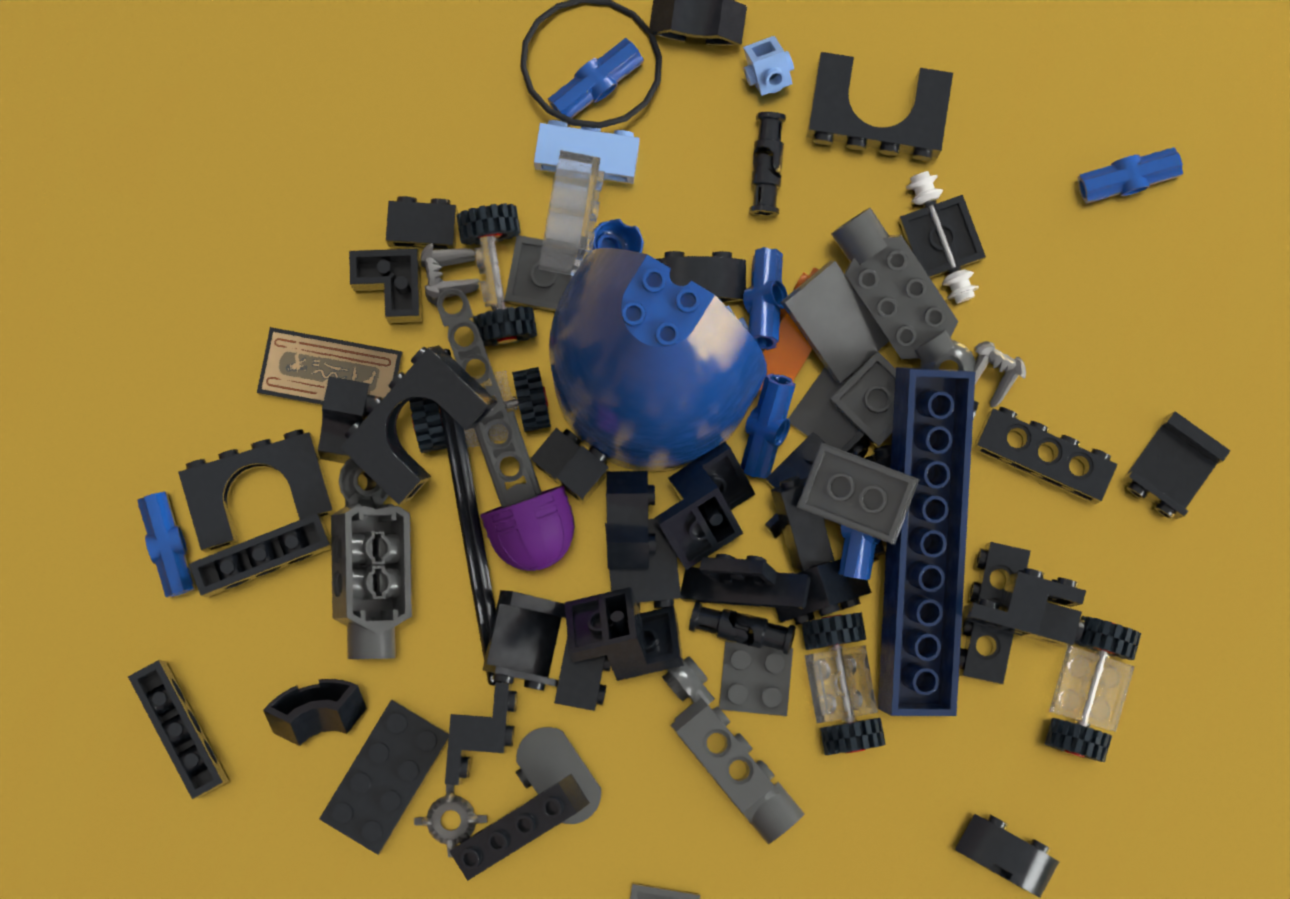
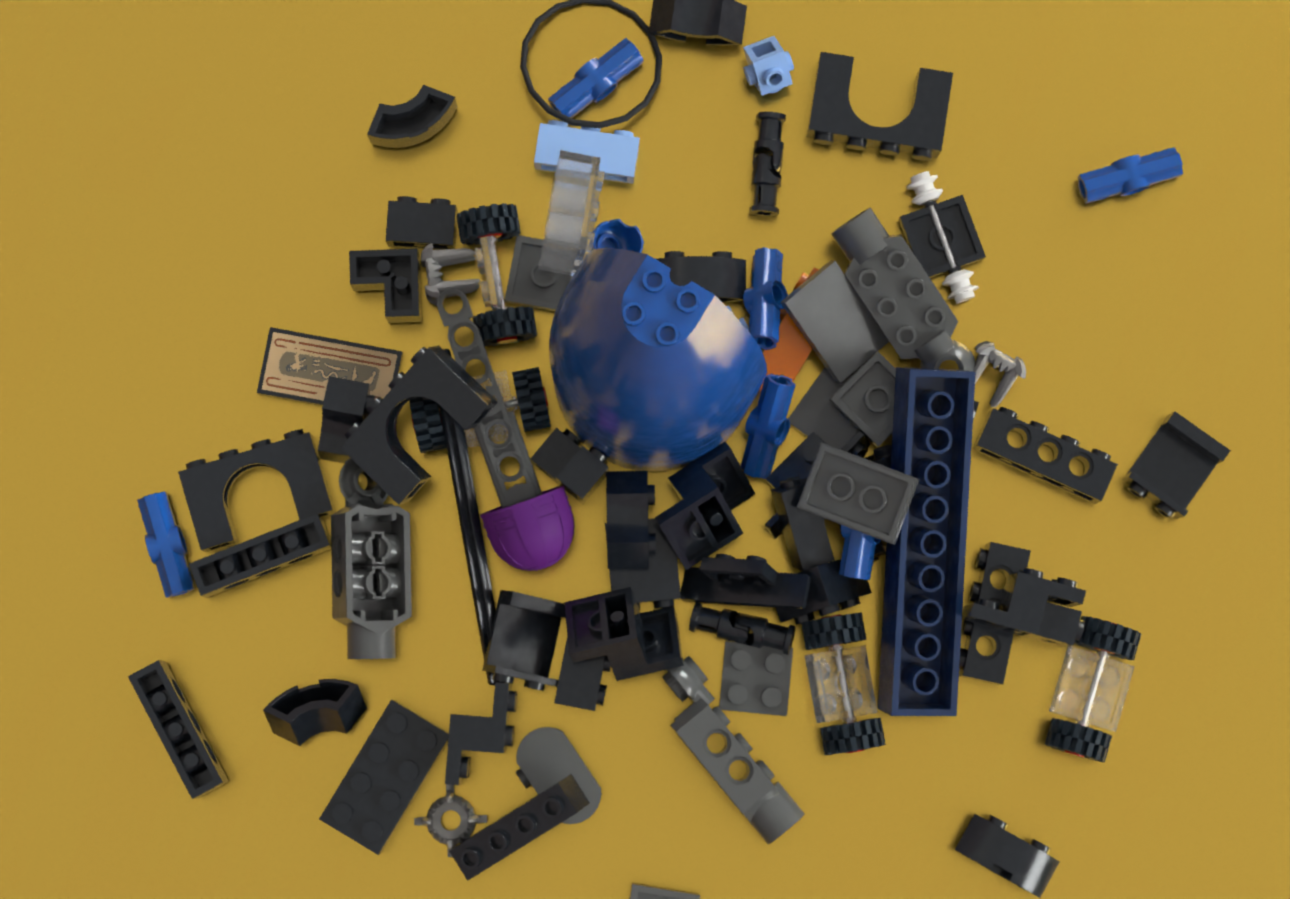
none -> black brick [367,85,457,148]

